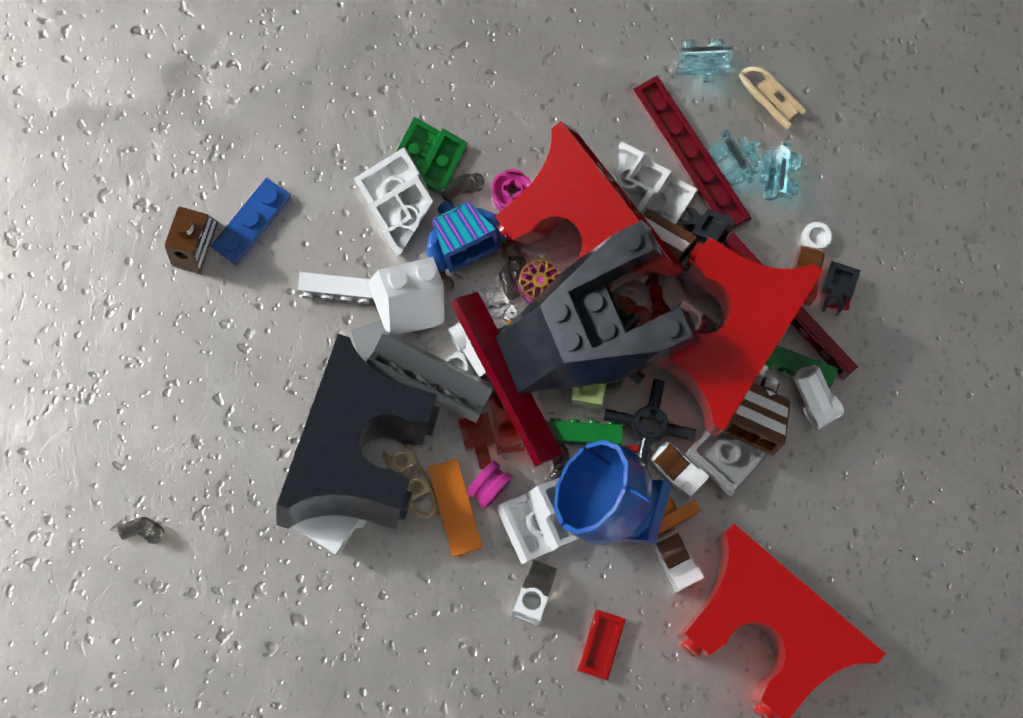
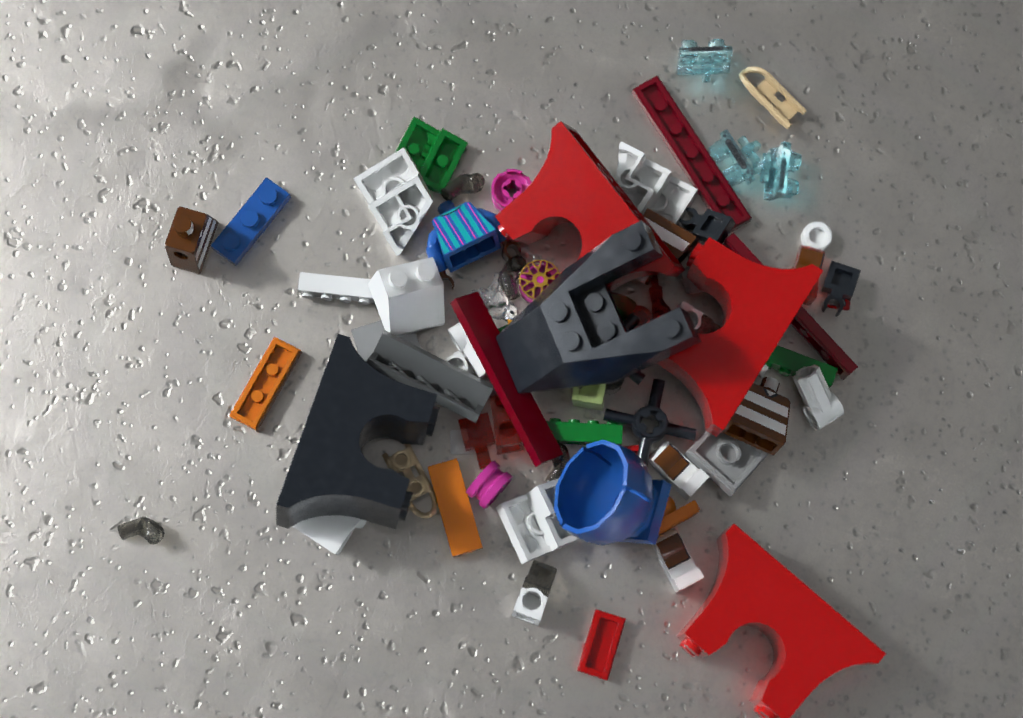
none -> orange tile [229,337,302,431]

